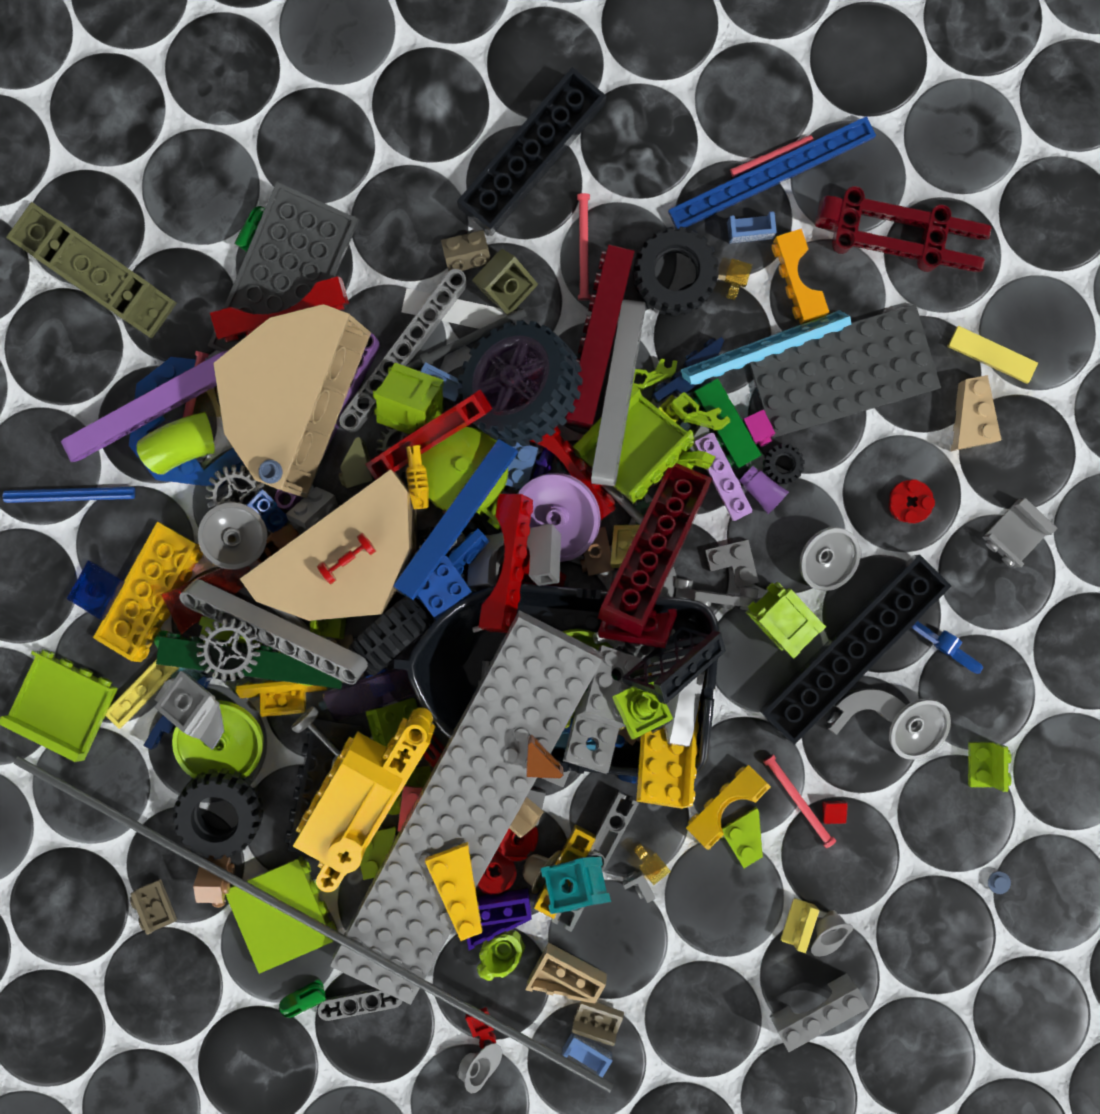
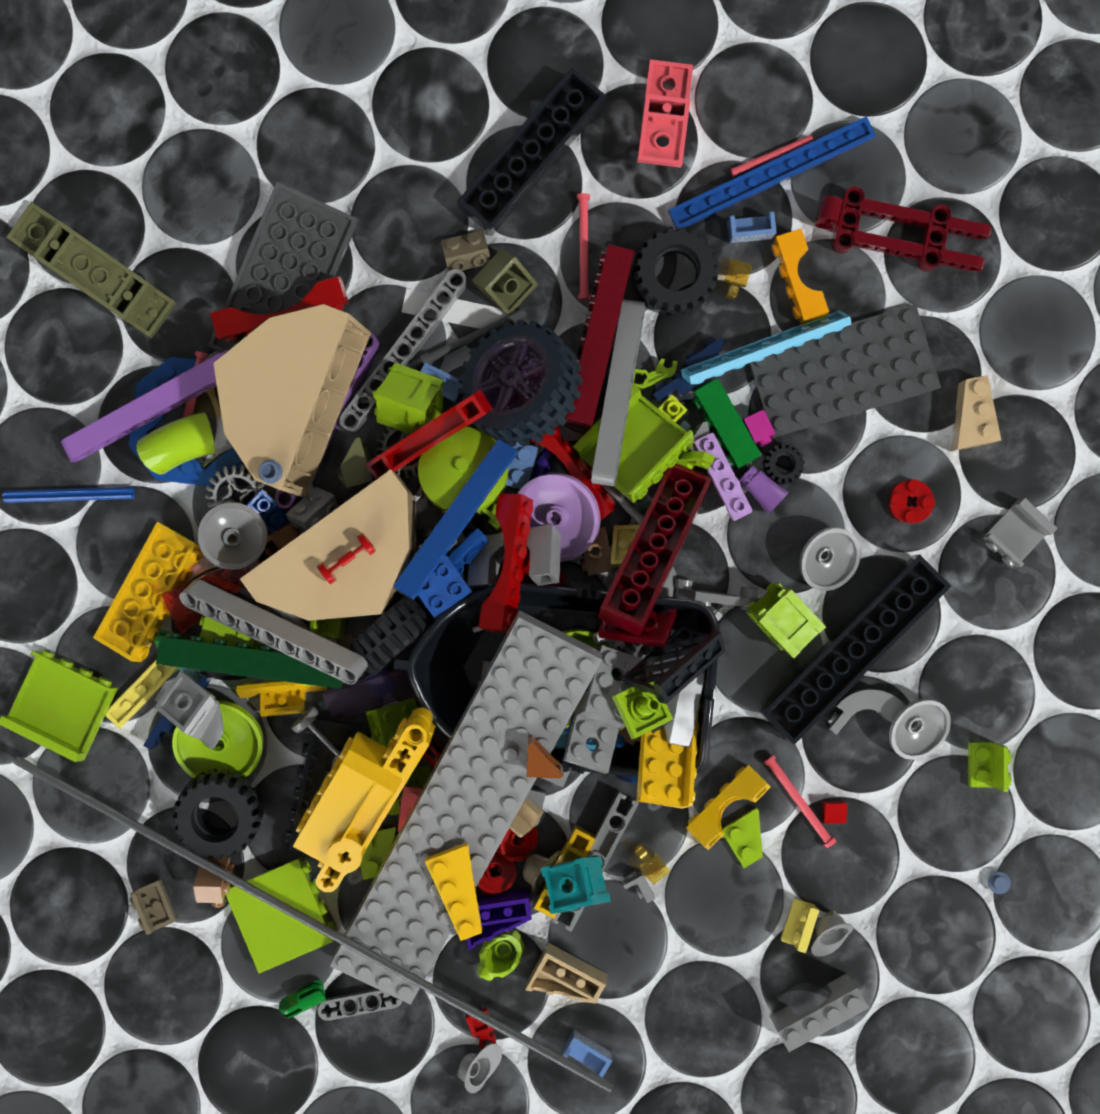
clear blue plate [67,560,125,620] -> none
light grey gear [197,619,260,681] -> none
green arm [234,206,265,252] -> none
yellow hinge [406,445,429,509] -> none
dark tan bracket [572,1001,624,1046] -> none
lime piece [671,392,730,430] -> none
light grey plate [705,540,759,588] -> none
blue piece [912,621,983,674] -> none
light yellow tile [947,326,1038,384] -> none
none -> coral bracket [637,59,693,168]

